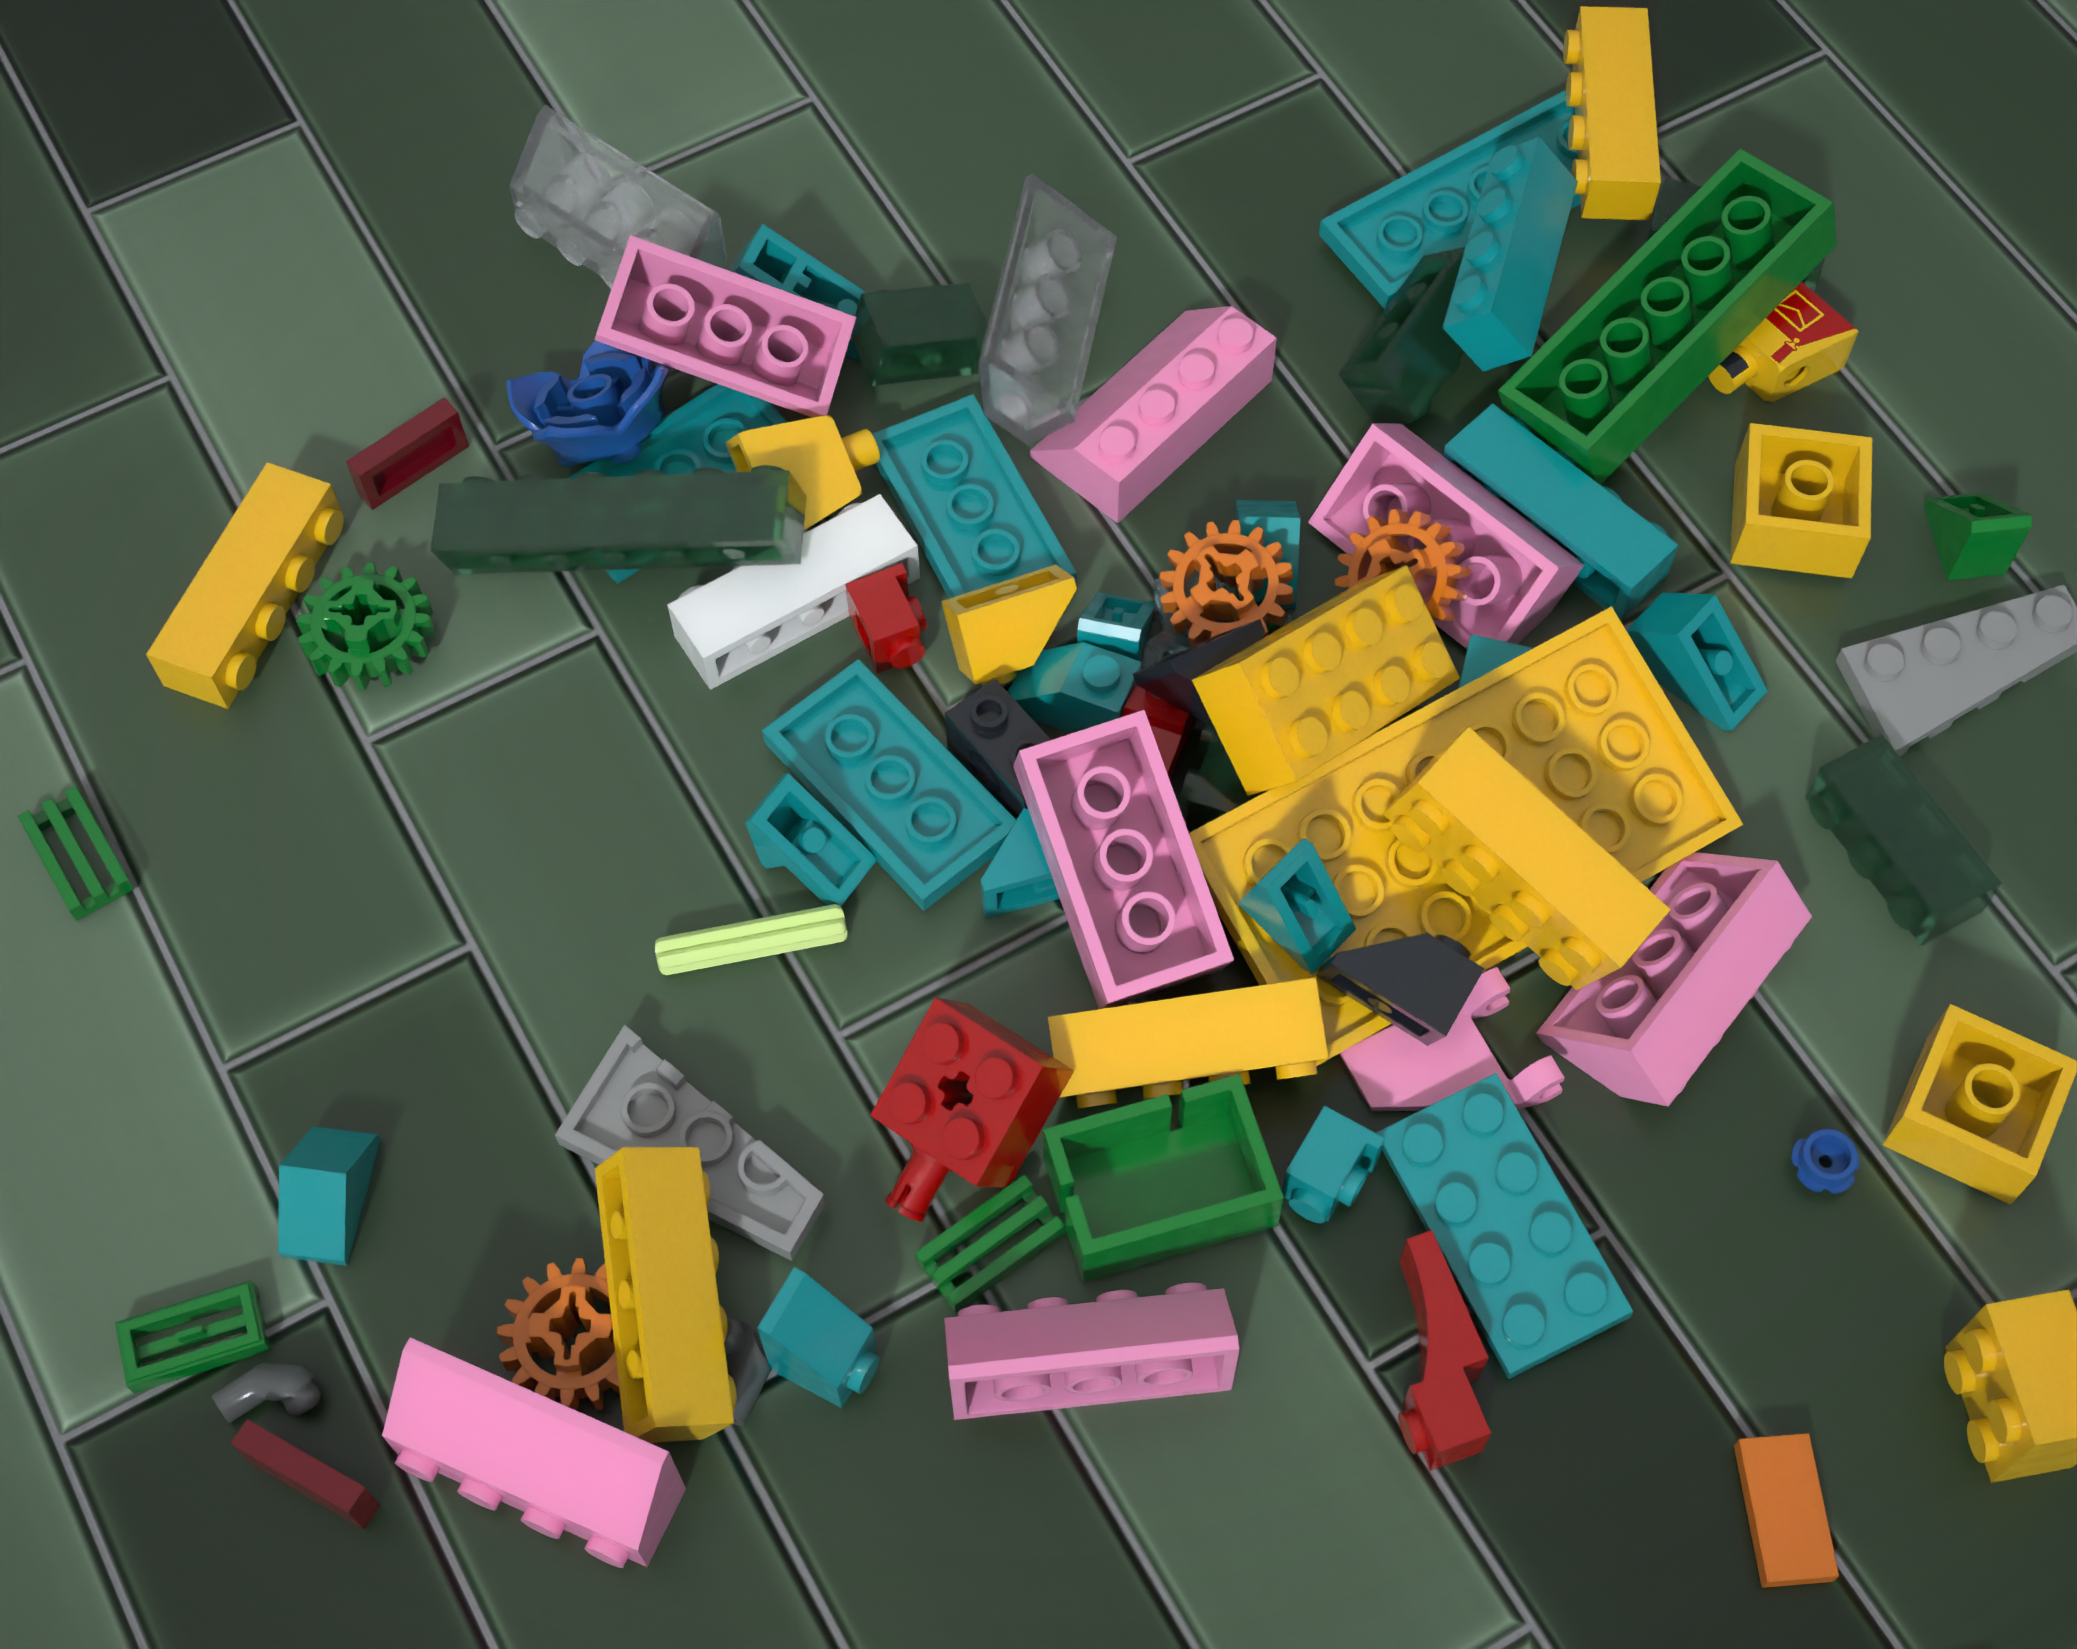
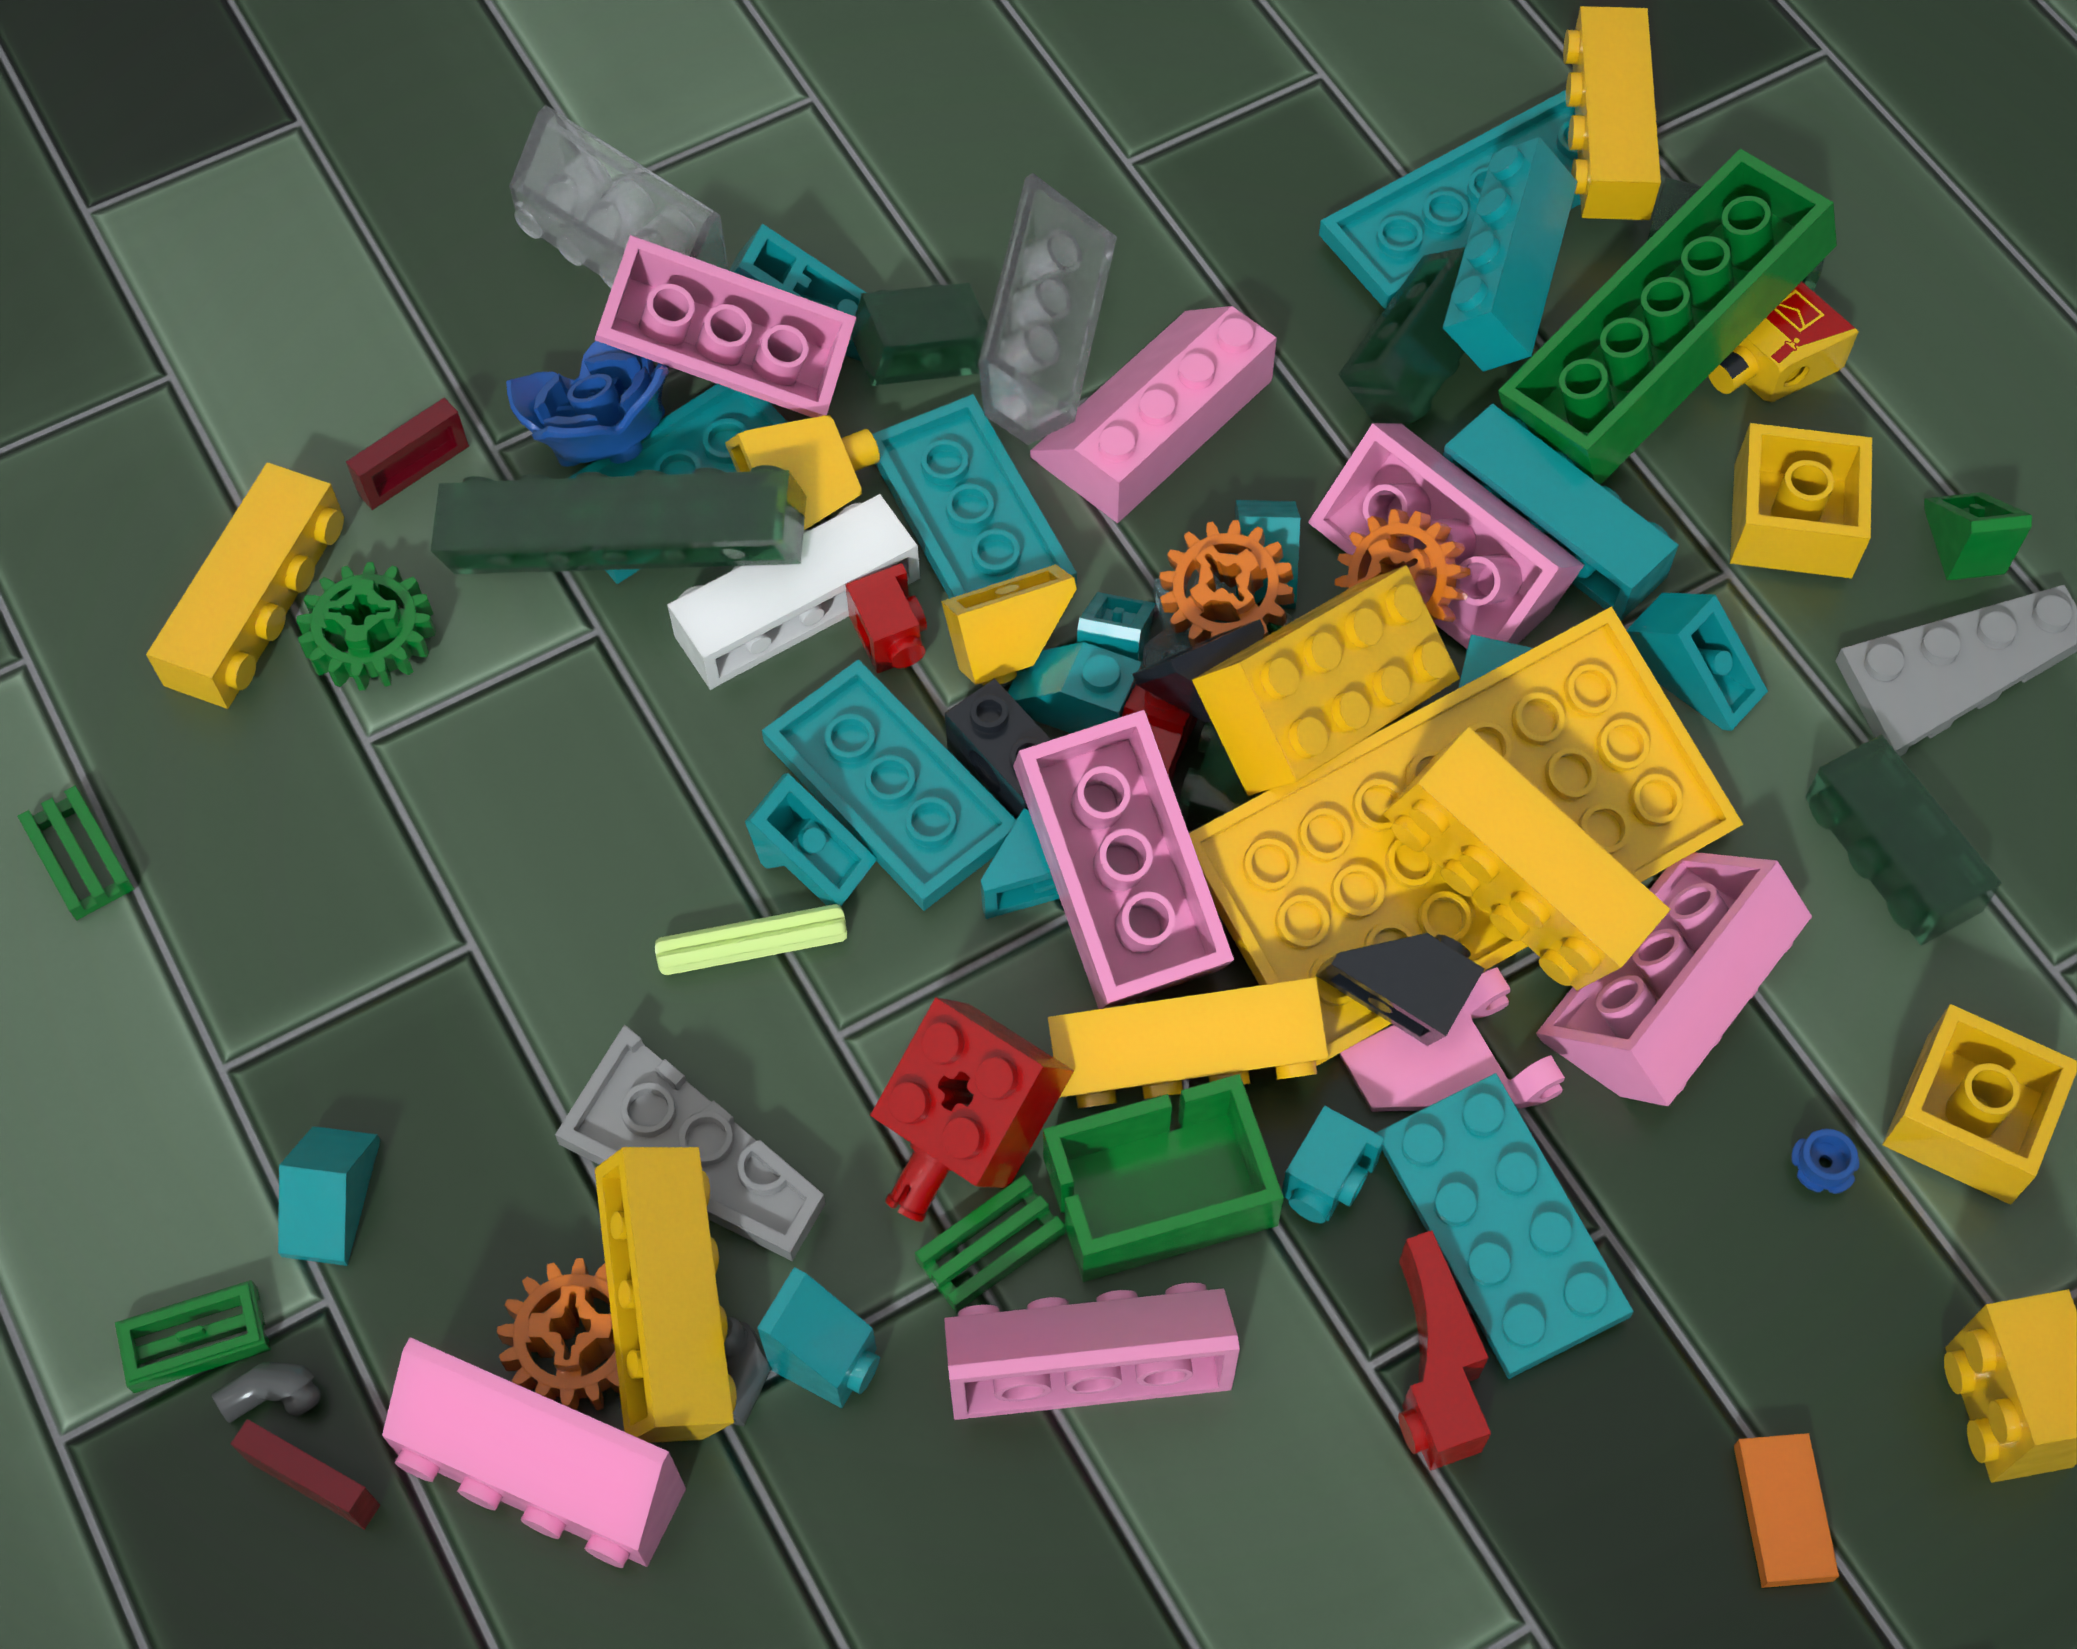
teal slope [1237,838,1356,974] -> none

